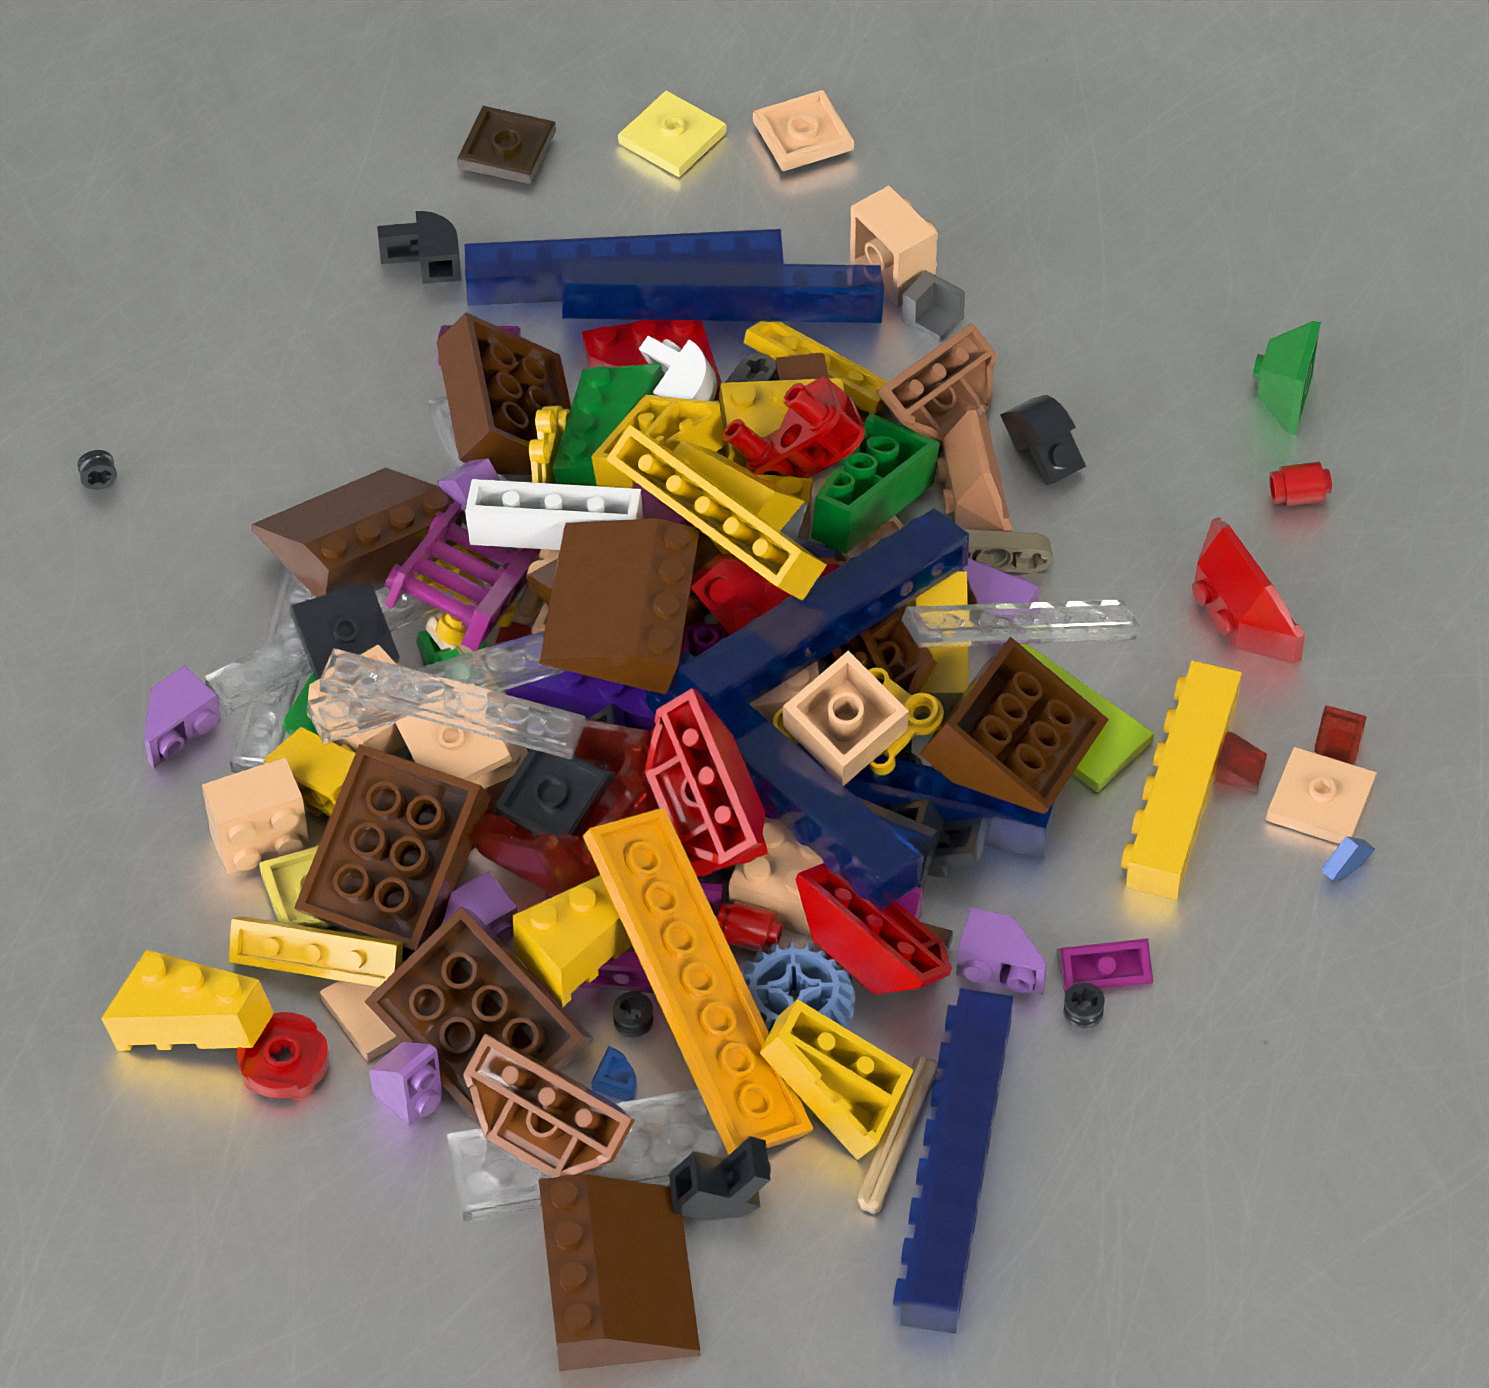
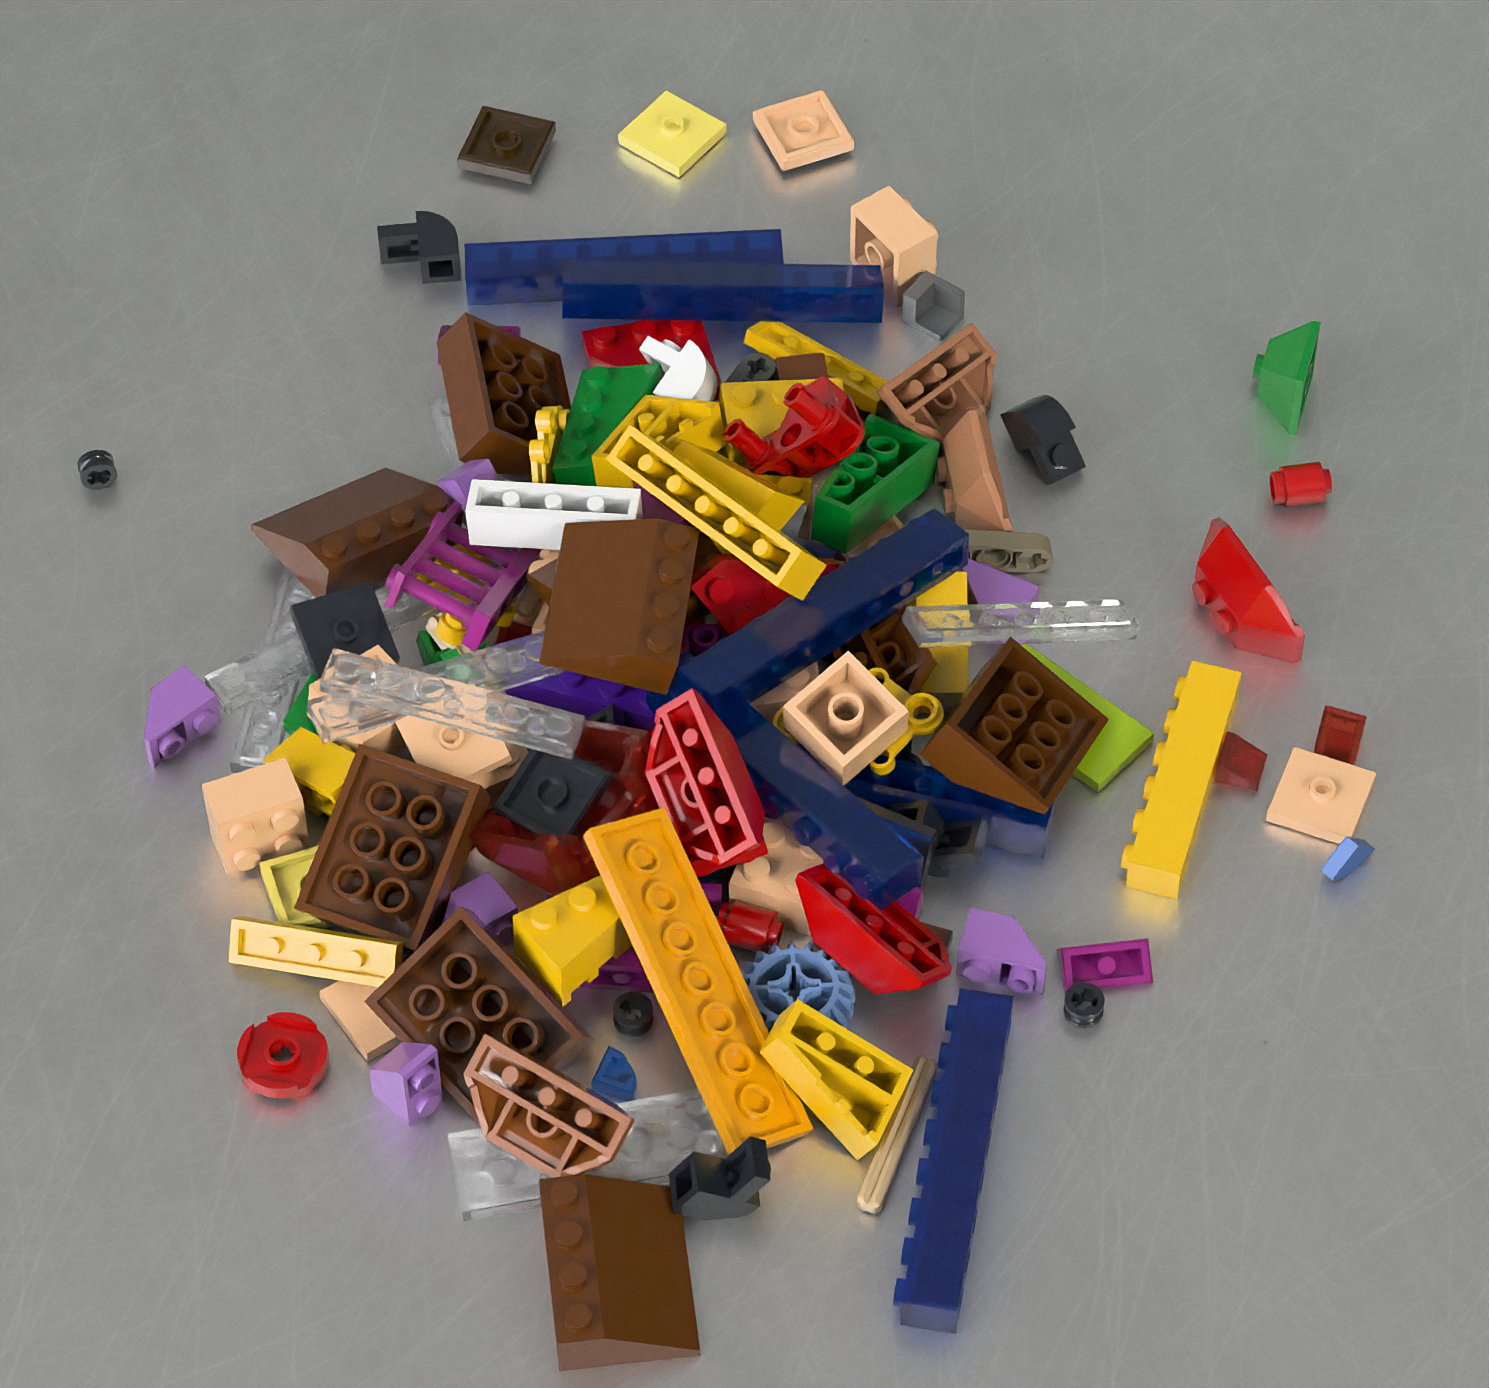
yellow wedge [101,949,274,1051] -> none

